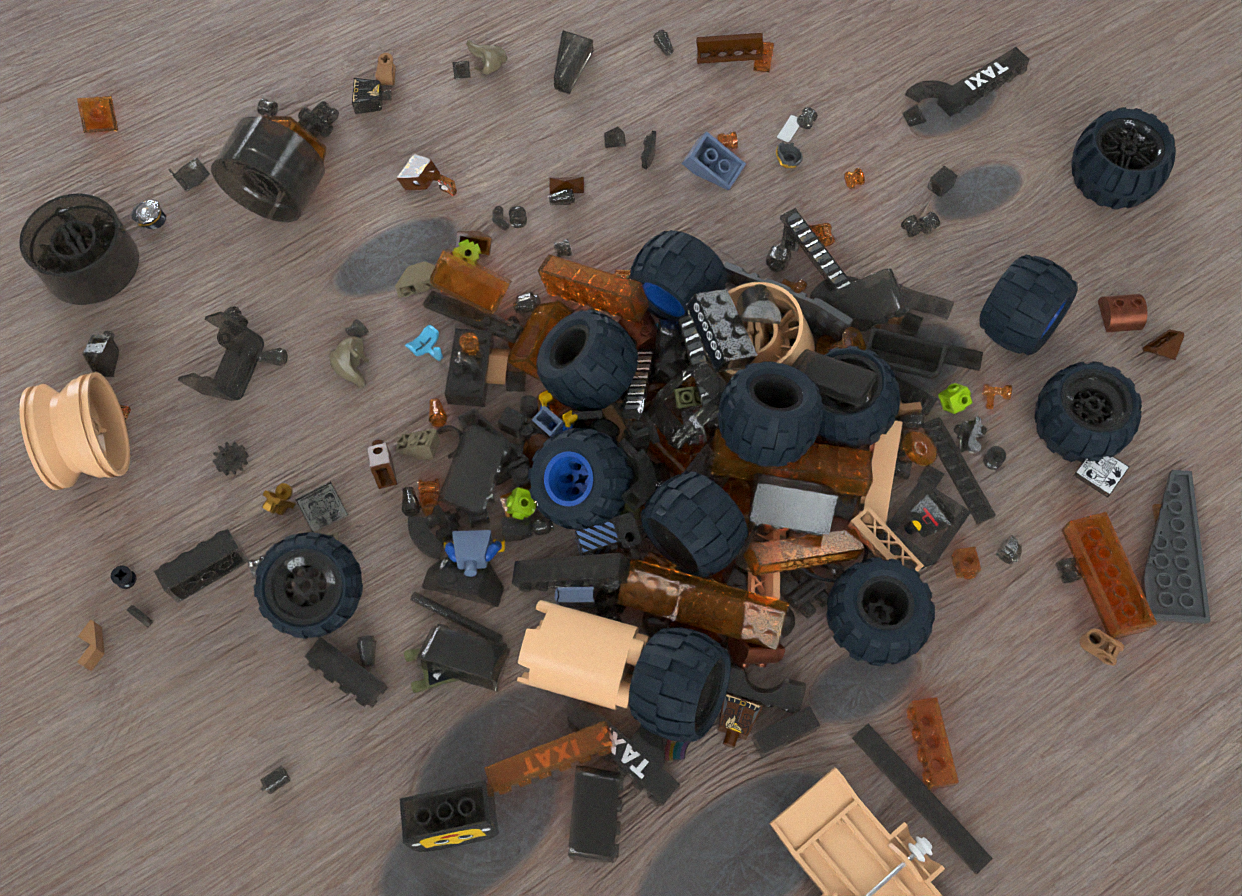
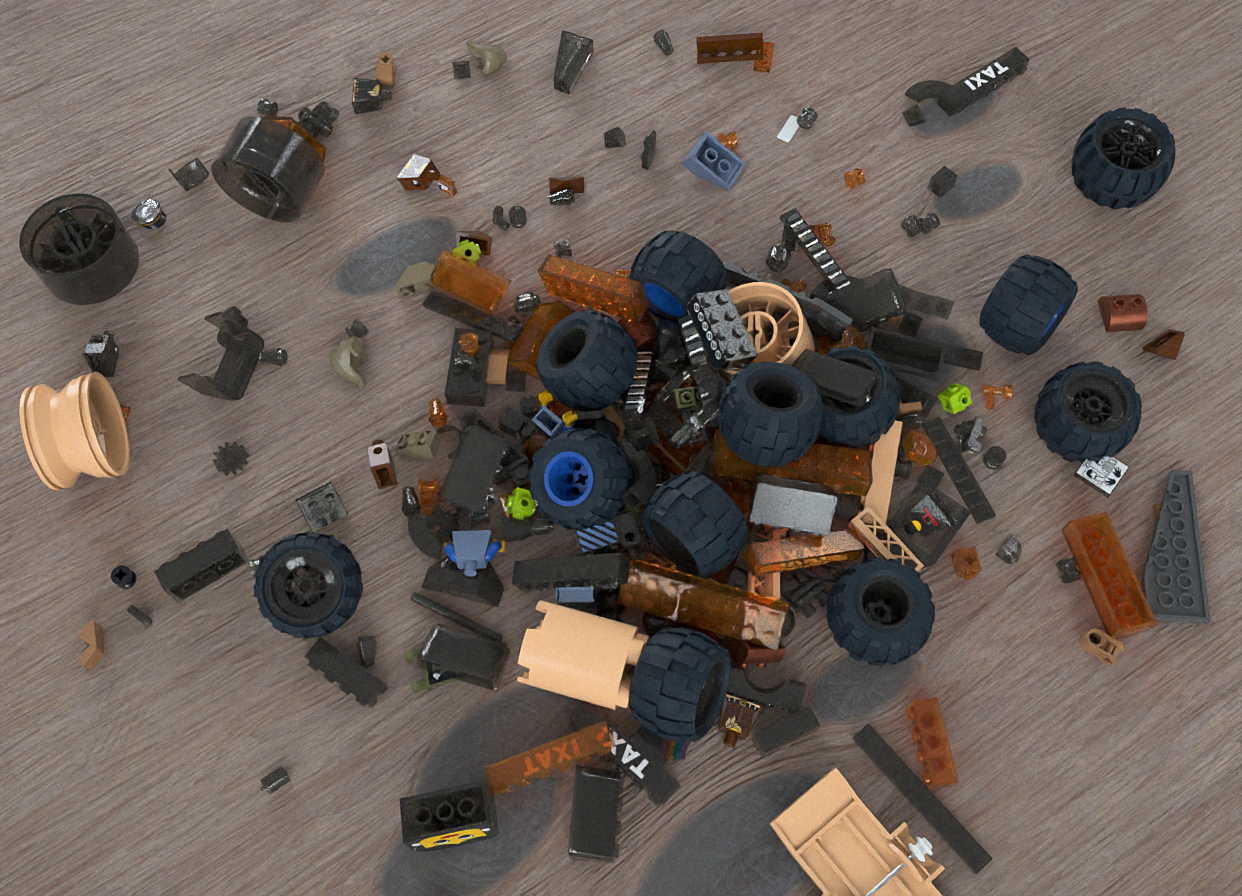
clear orange slope [77,96,119,133] -> none
pearl gold hips [262,483,296,516] -> none
medium azure helmet [404,325,443,361] -> none
clear smoke brick [737,284,781,324] -> none
dark grey hair [776,142,803,168] -> none

